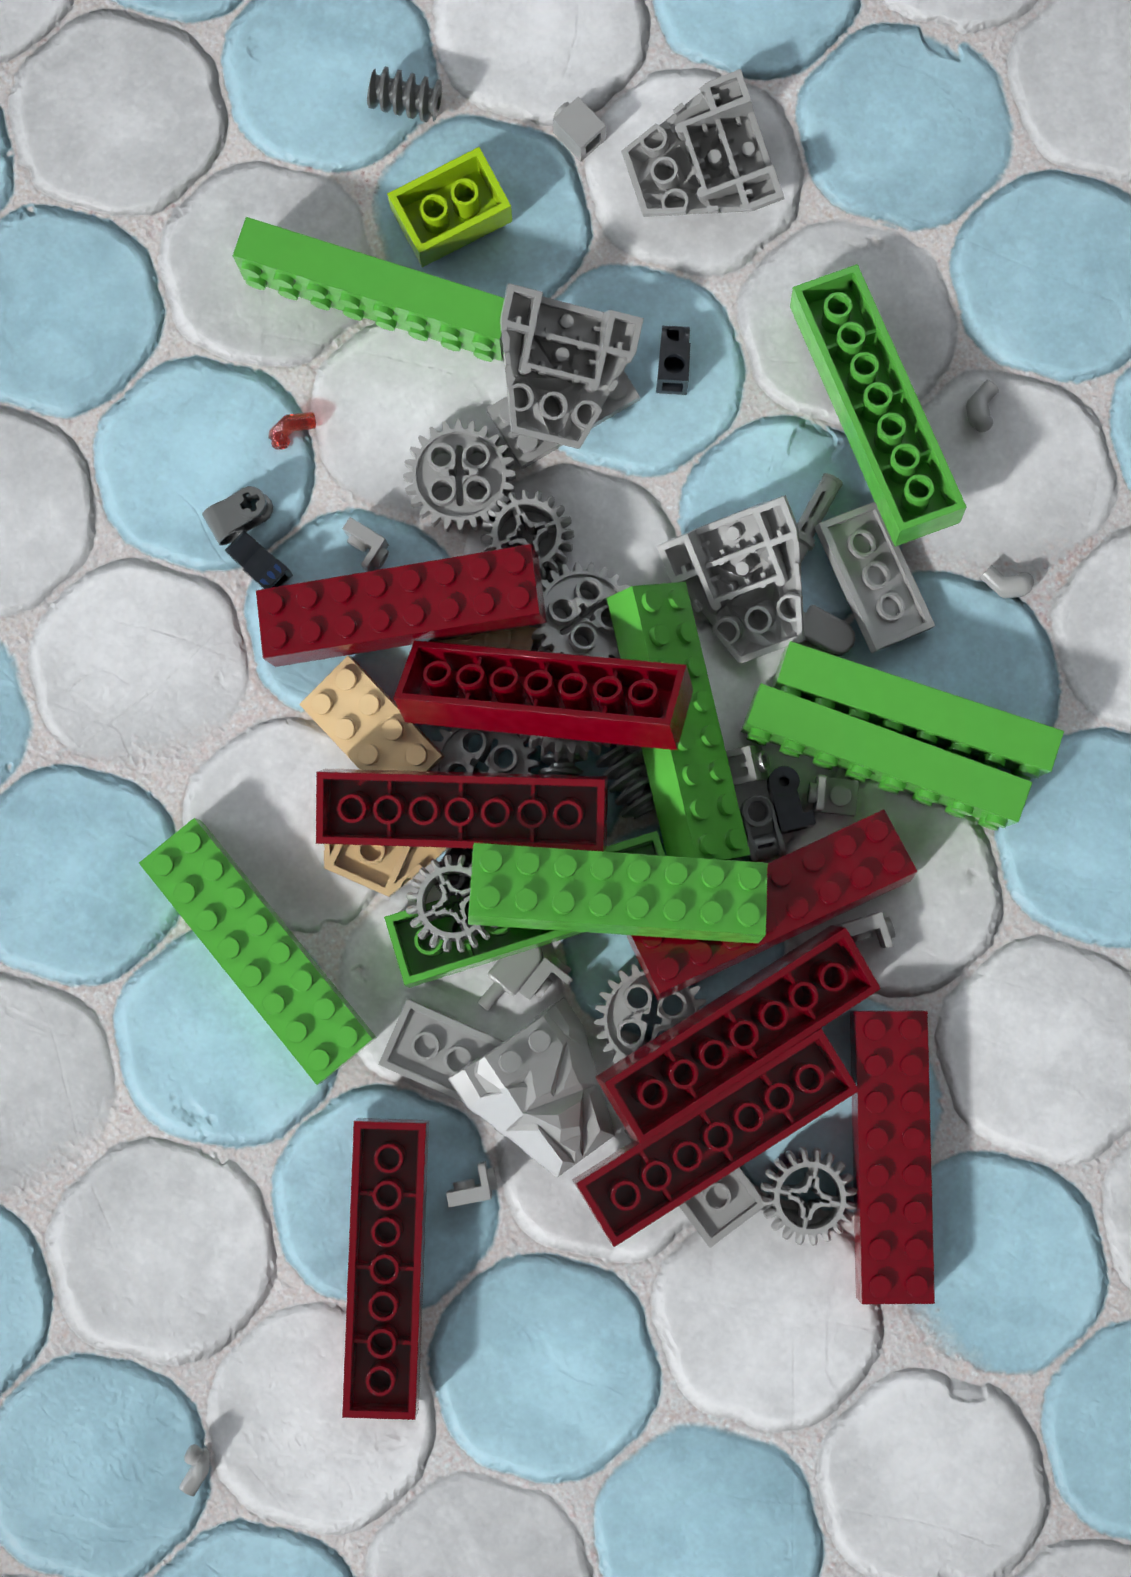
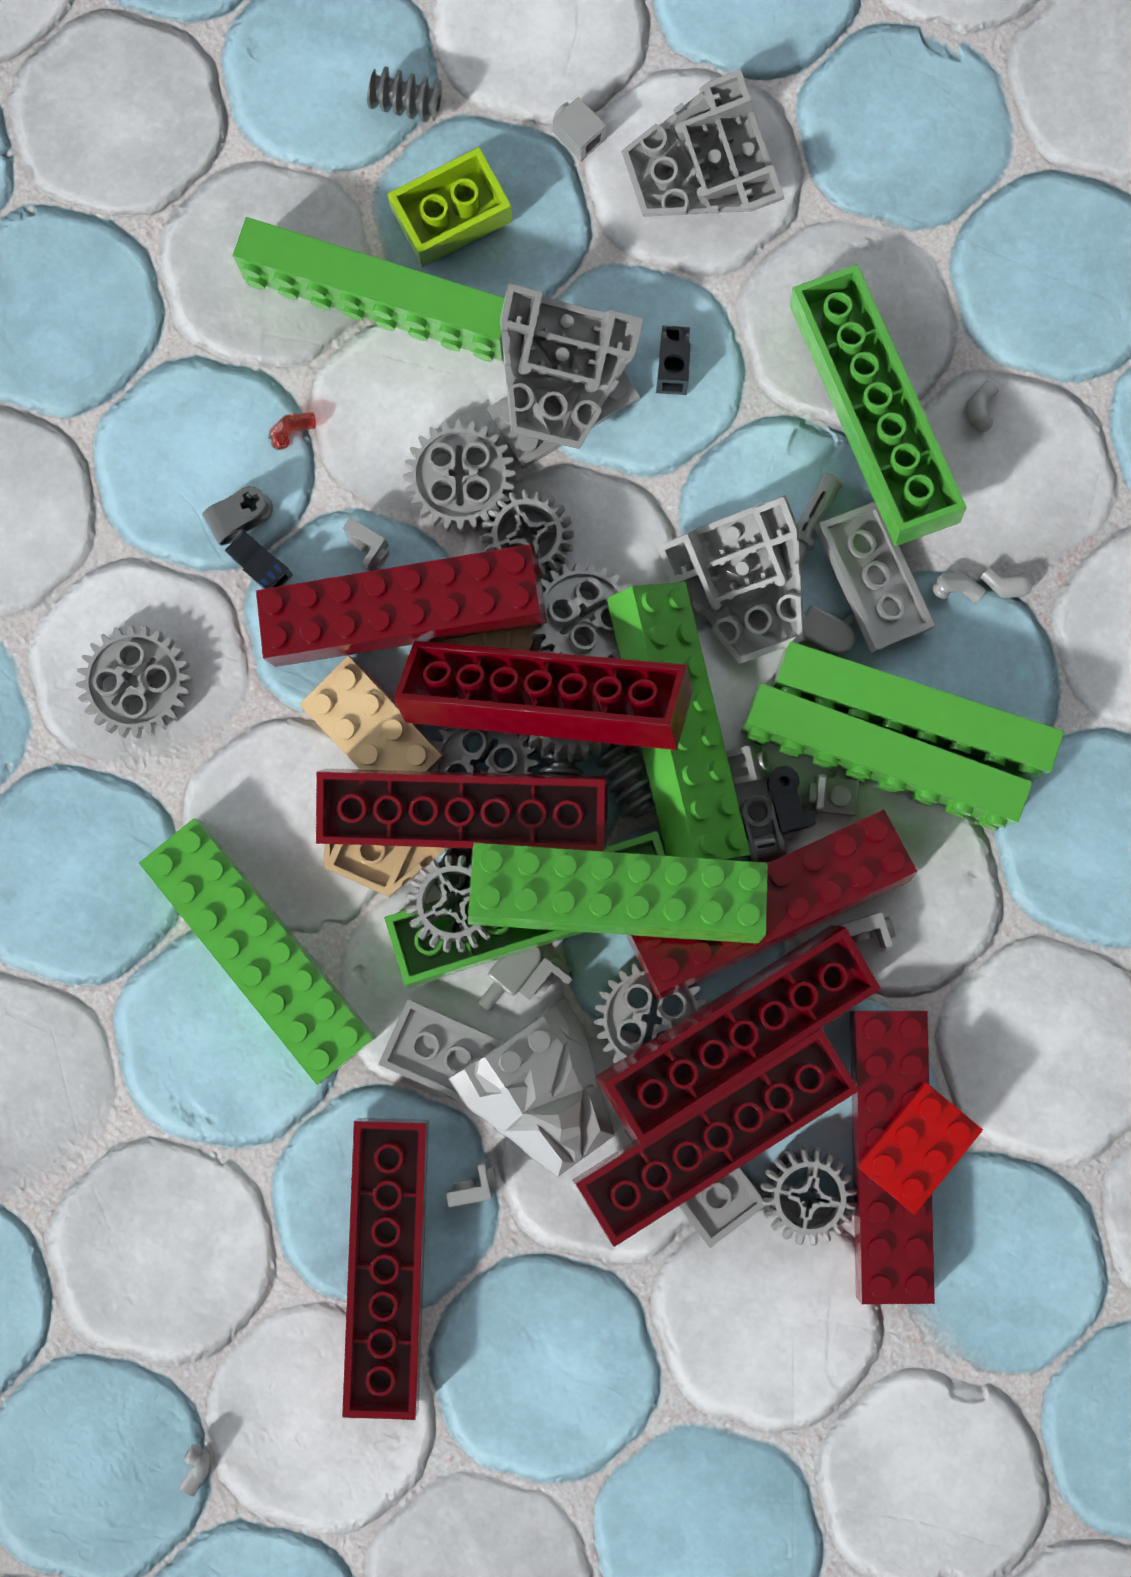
none -> light grey gear [76,625,192,739]
none -> red plate [856,1082,983,1215]
none -> light grey arm [932,572,987,604]

